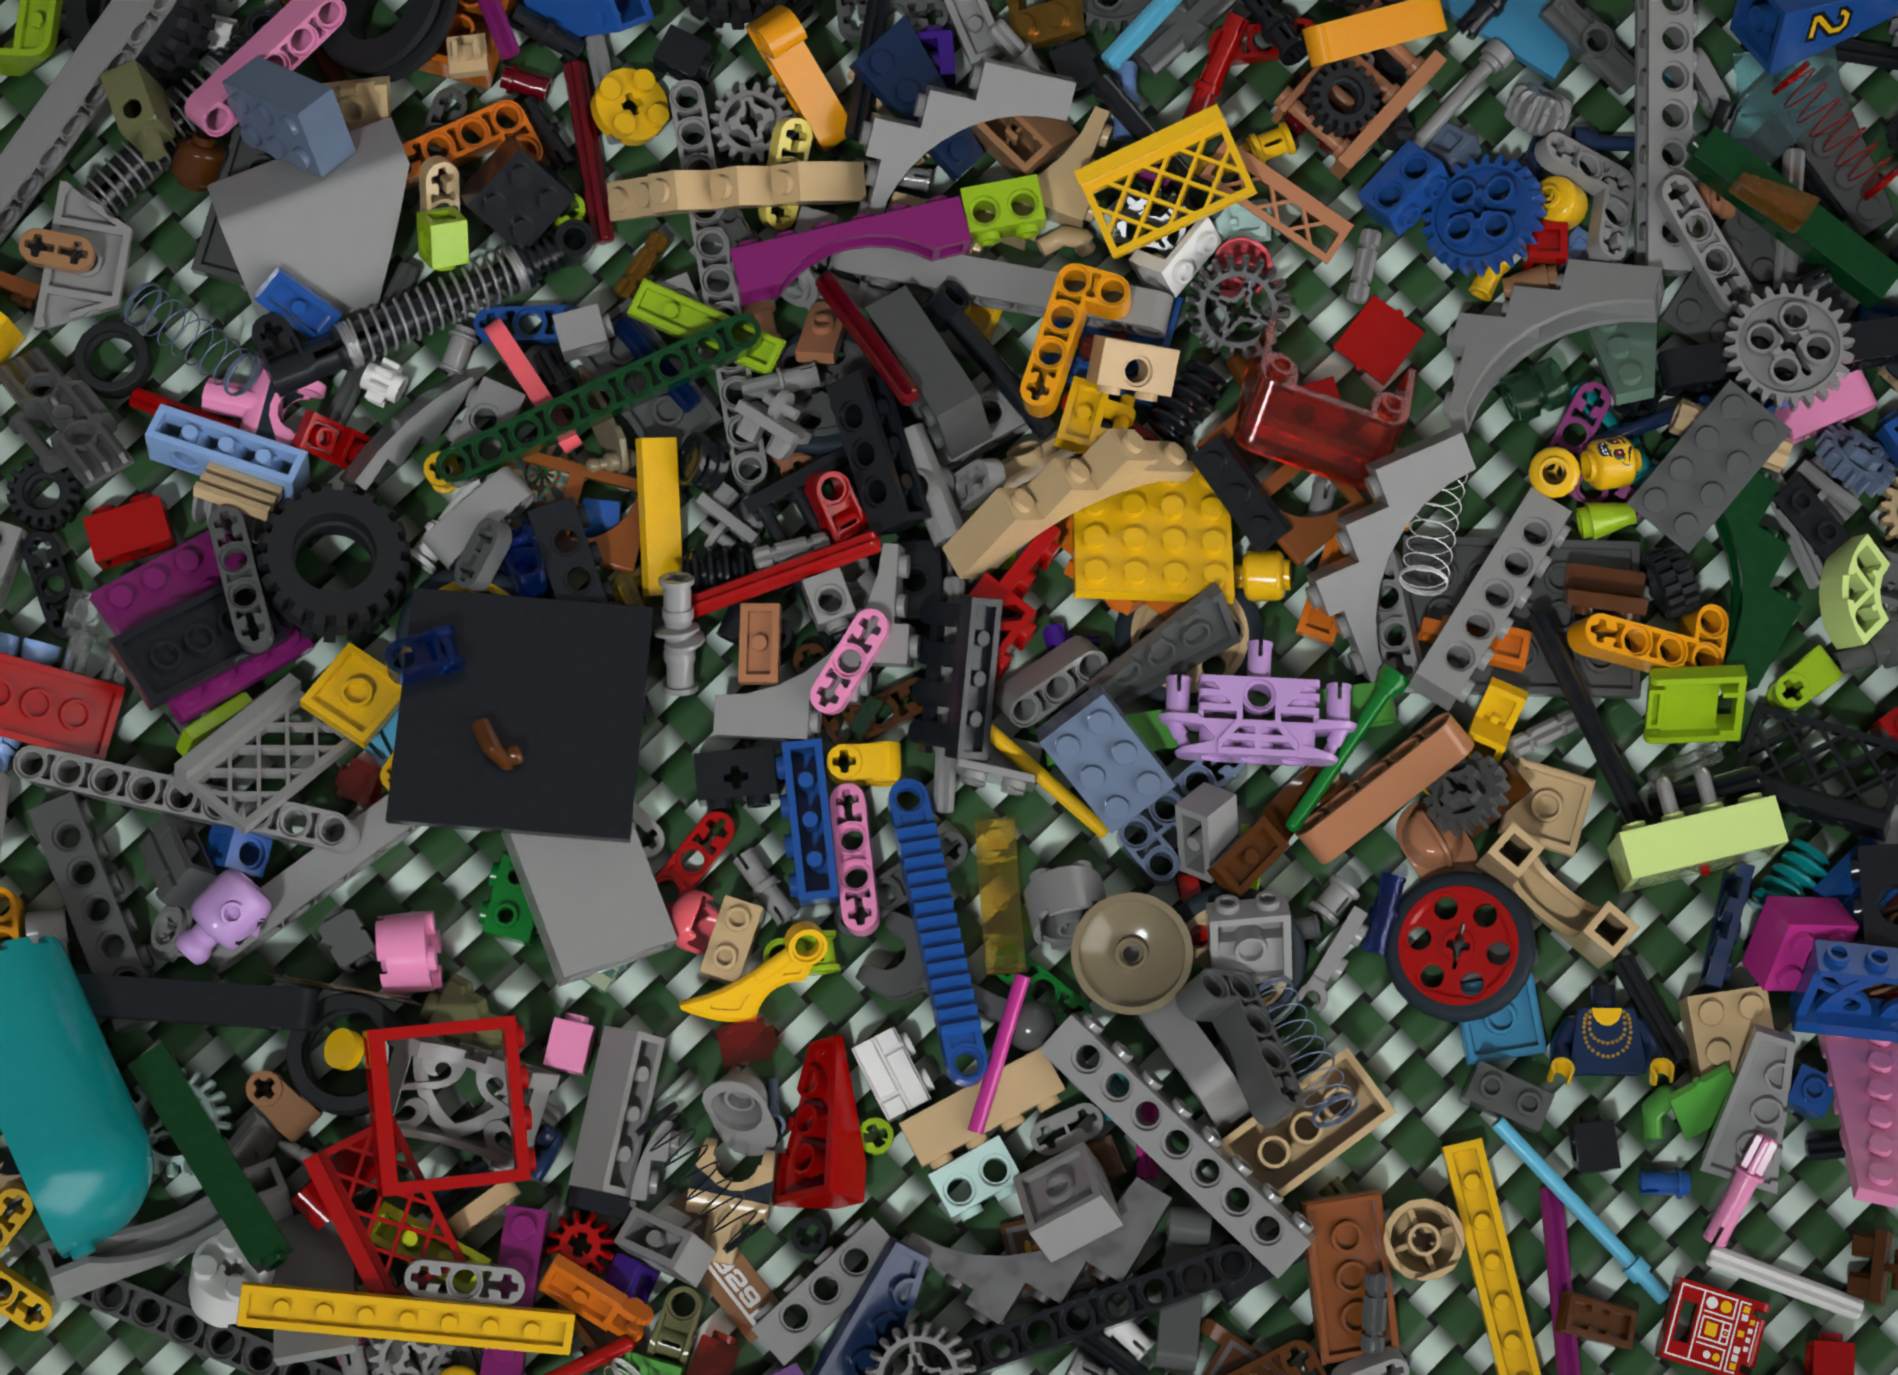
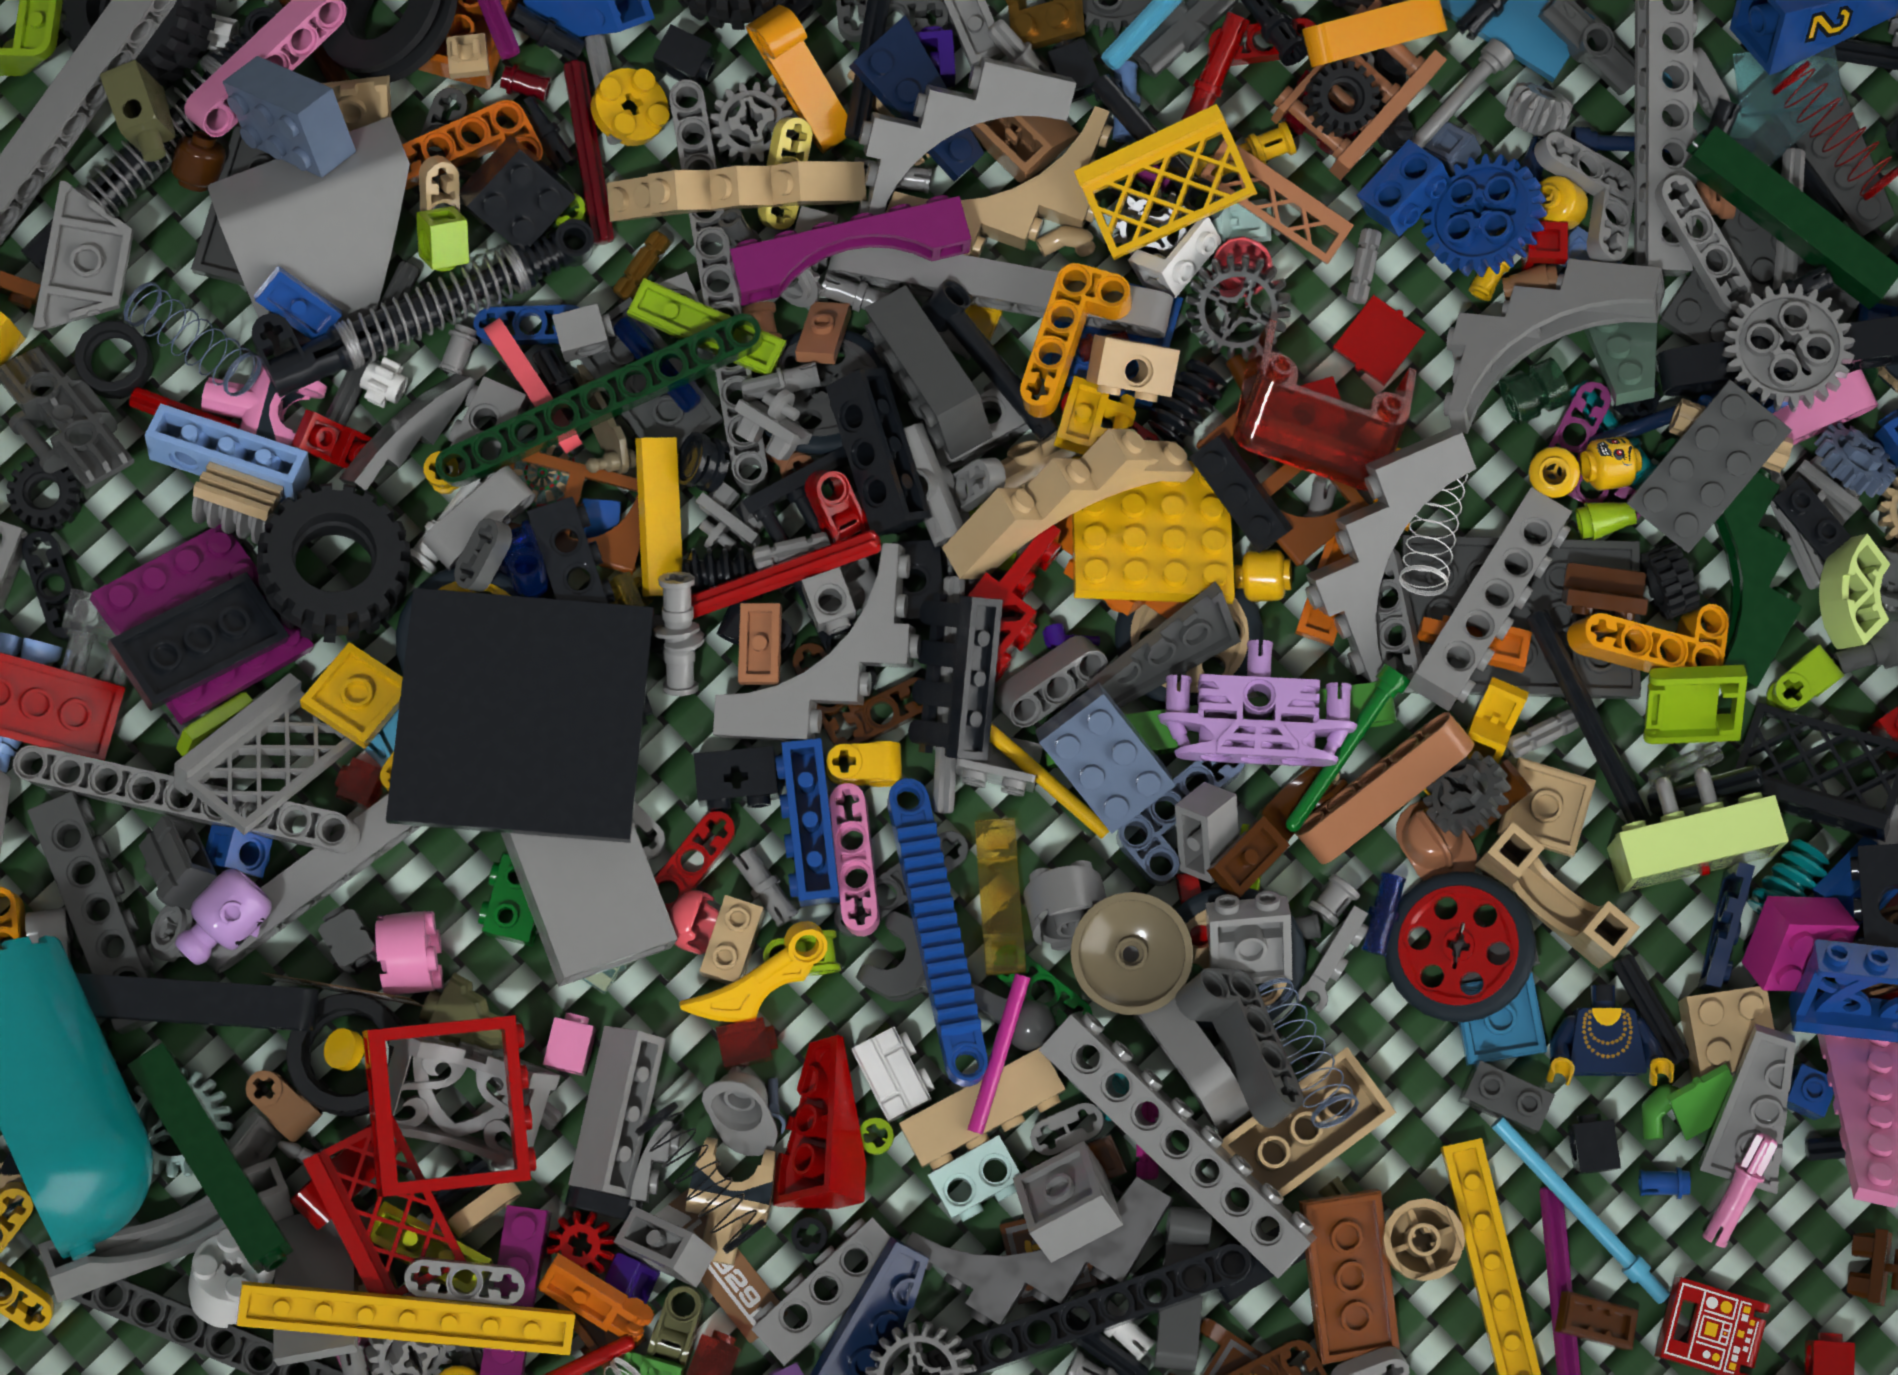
medium nougat beam [19,228,96,274] -> none
red brick [82,493,179,570] -> none
dark grey beam [208,505,274,654] -> none
clear blue piece [384,625,466,686] -> none
reddish brown arm [471,718,524,770] -> none
dark blue arm [530,1124,564,1182] -> none
bright pink beam [810,608,891,715] -> none
dark red axle [815,272,920,406] -> none
clear green tile [849,695,883,743] -> none
lime brick [960,174,1046,246] -> none
dark grey axle [1360,1272,1389,1354] -> none
white axle [1706,1245,1864,1320] -> none
clear orange slope [1728,172,1820,233] -> none

